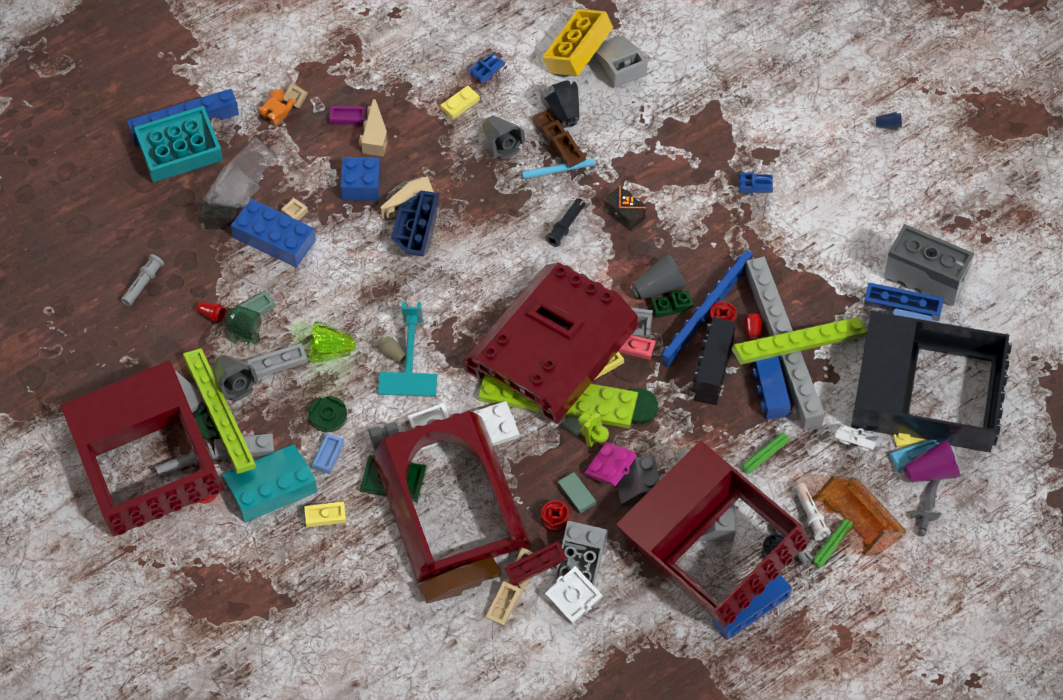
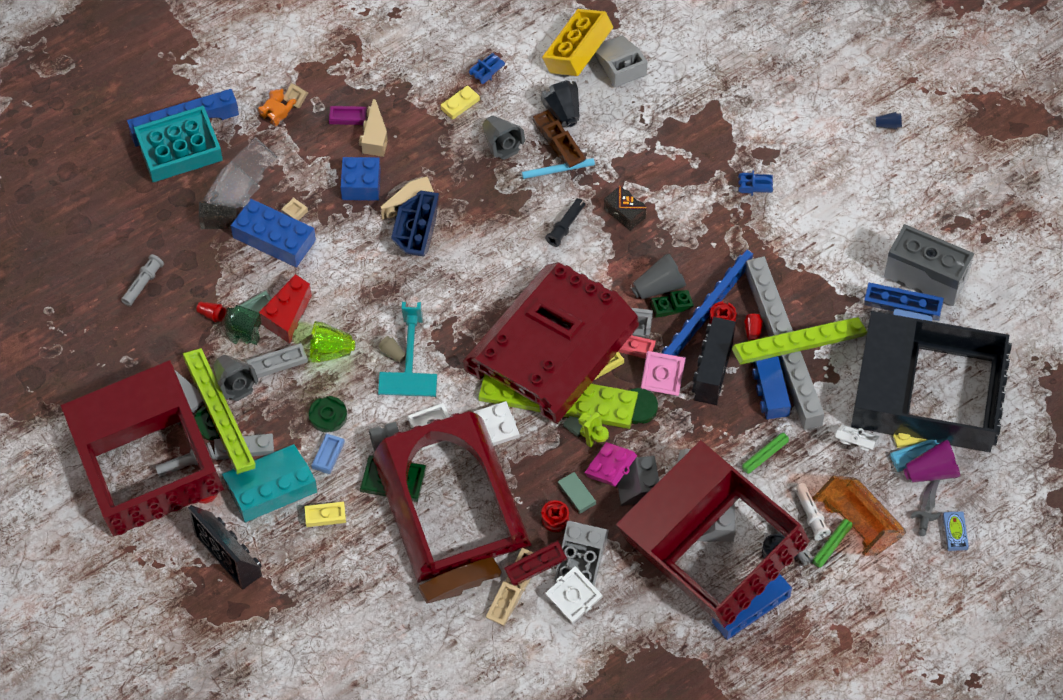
none -> black slope [188,505,262,590]
none -> red wedge [259,274,312,344]
none -> bright pink tile [641,351,686,396]
none -> tile [943,511,969,551]

